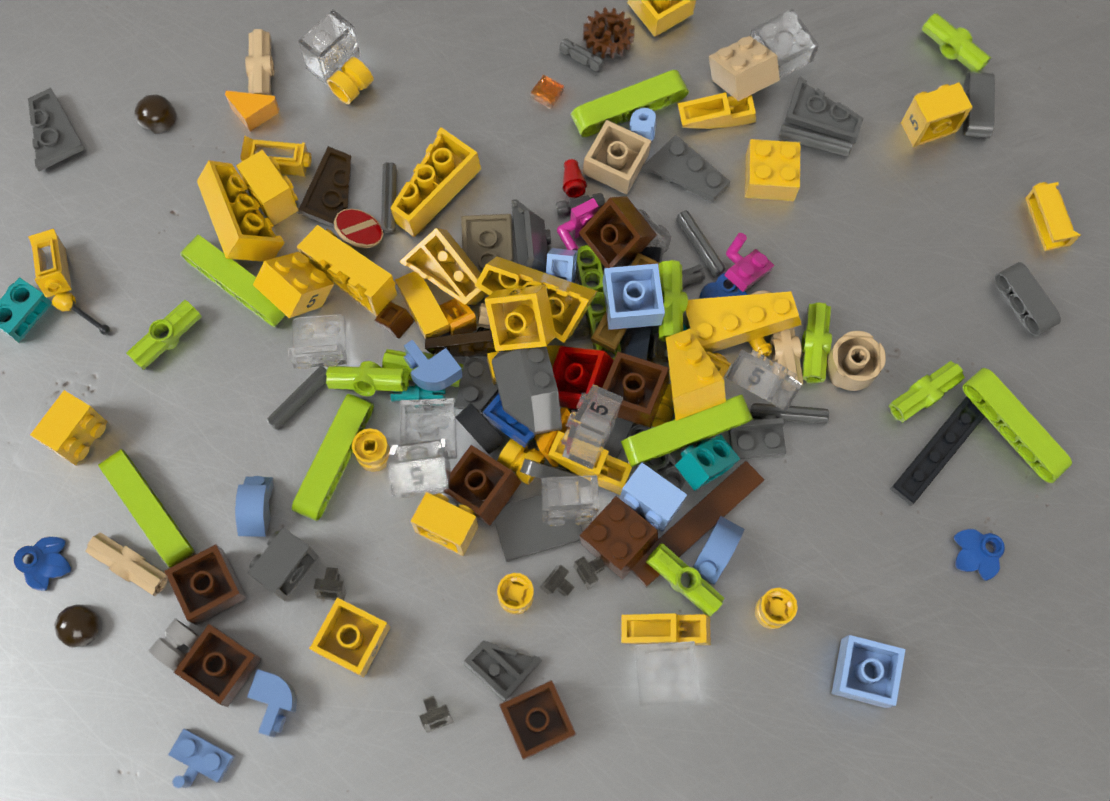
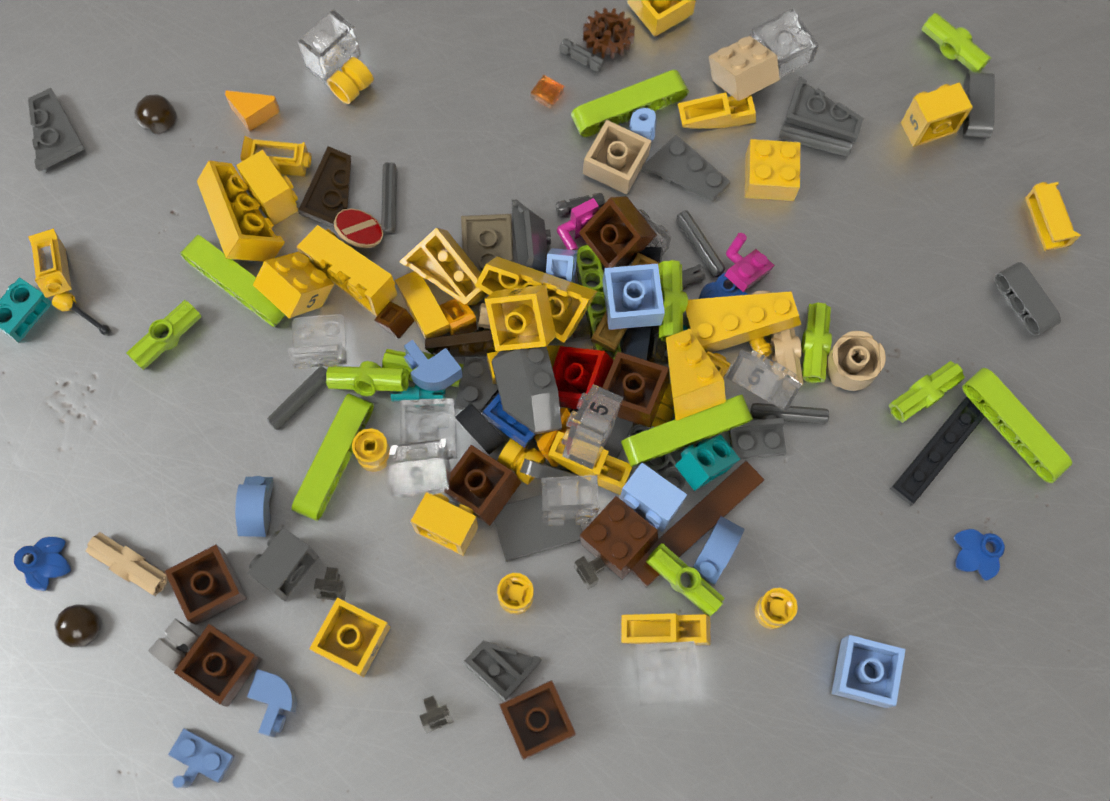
yellow brick [30,390,108,466] -> none
lime beam [98,448,195,568] -> none
tan piece [245,29,274,95] -> none
yellow wedge [390,127,481,237] -> none
clear smoke tile [539,565,574,596] -> none
red cone [563,159,587,198] -> none

